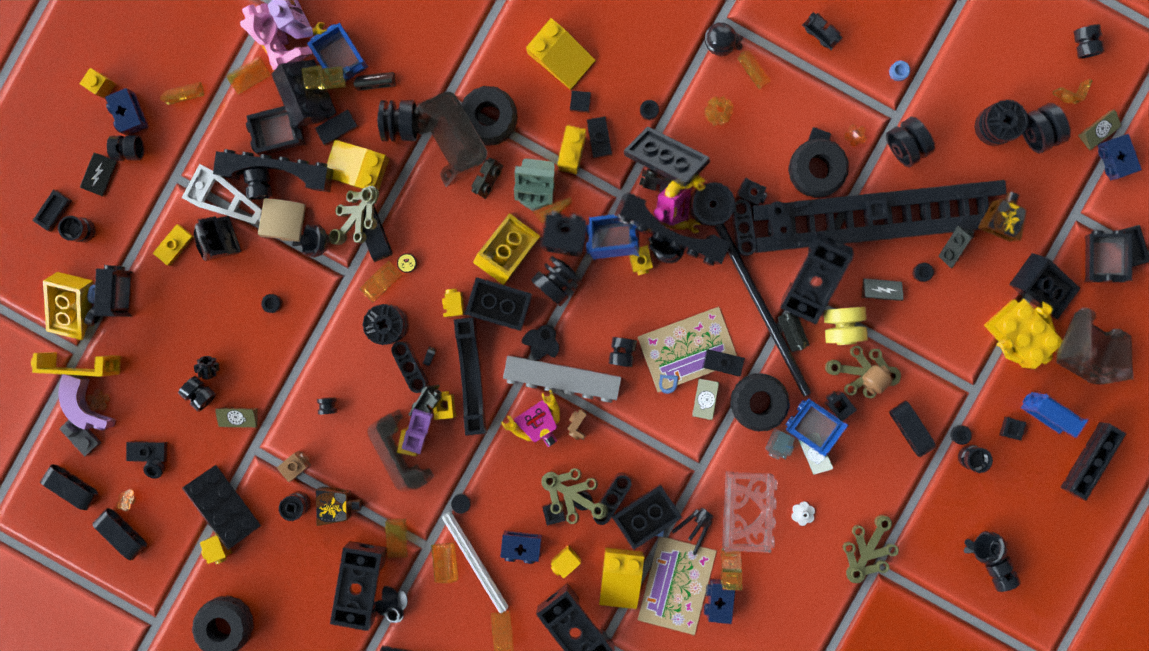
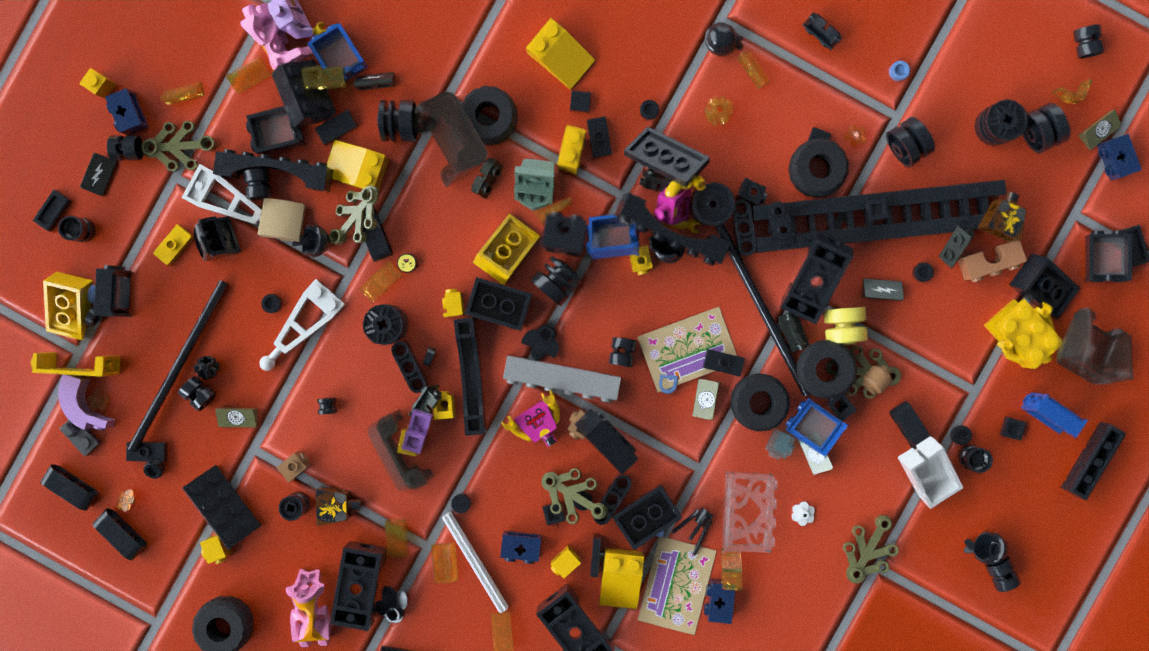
none -> black piece [127,280,228,452]
none -> olive plant [142,120,216,172]
none -> white plate [259,279,346,371]
none -> bright pink hips [286,569,333,647]
none -> black brick [574,408,639,474]
none -> black plate [590,534,604,577]
none -> black tyre [797,340,857,399]
none -> white piece [898,436,963,509]
none -> nougat arch [958,241,1027,282]

